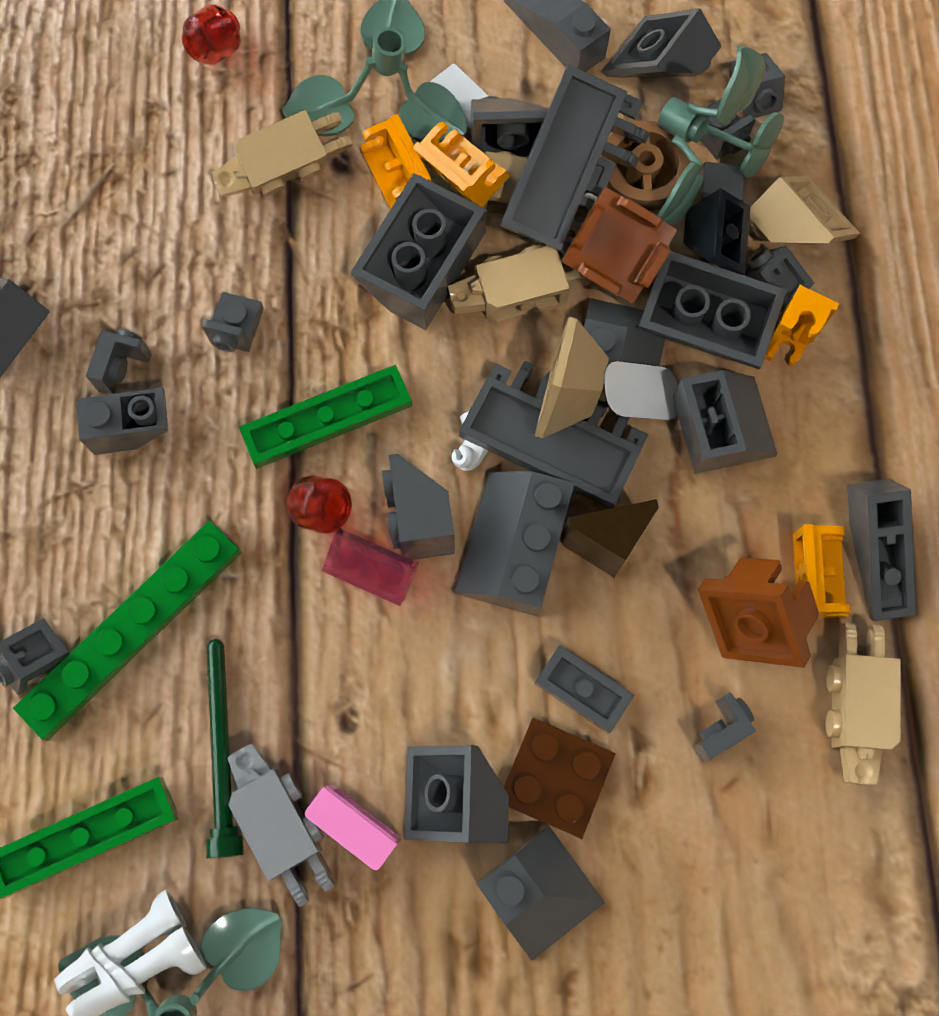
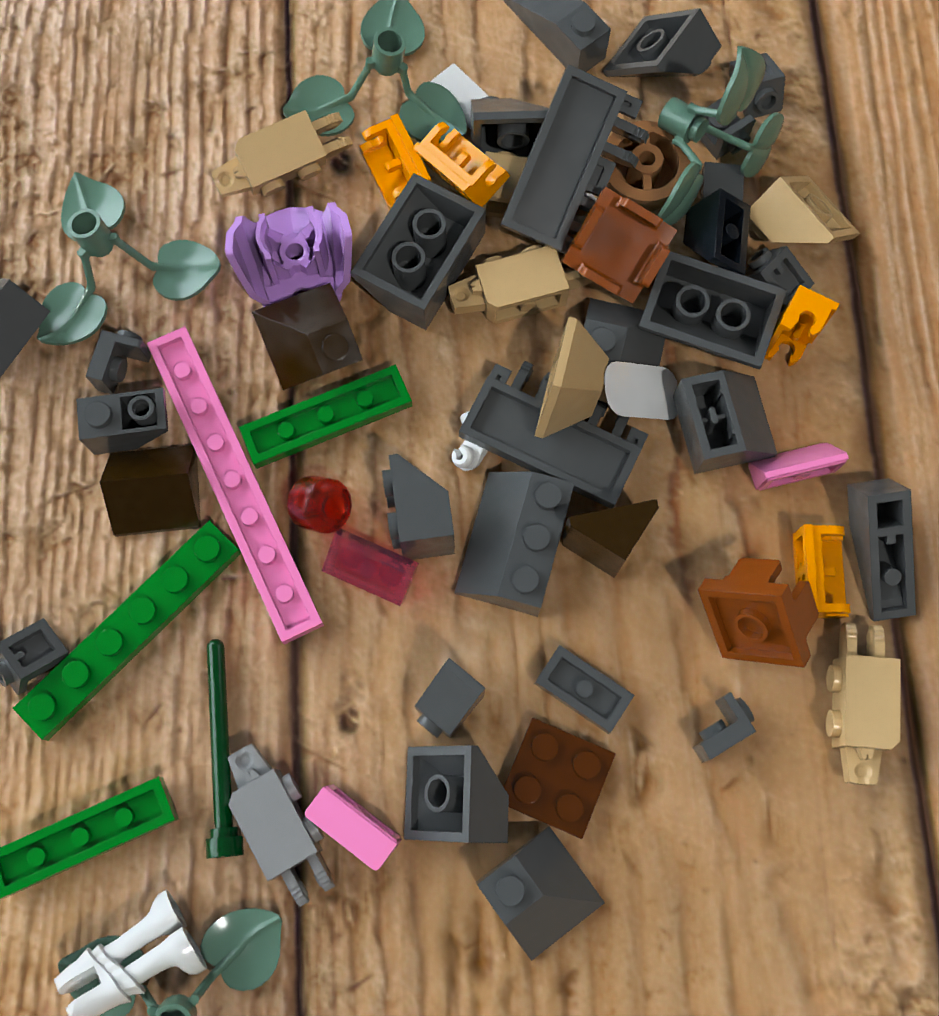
clear red head [182,4,241,65] -> none
dark grey bracket [202,292,264,352] -> none
none -> sand green plant [37,172,222,346]
none -> dark brown slope [100,445,201,537]
none -> bright pink plate [147,326,324,645]
none -> lavender piece [225,202,352,307]
none -> dark brown slope [252,283,363,390]
none -> dark grey slope [415,658,485,738]
none -> bright pink slope [748,443,849,491]

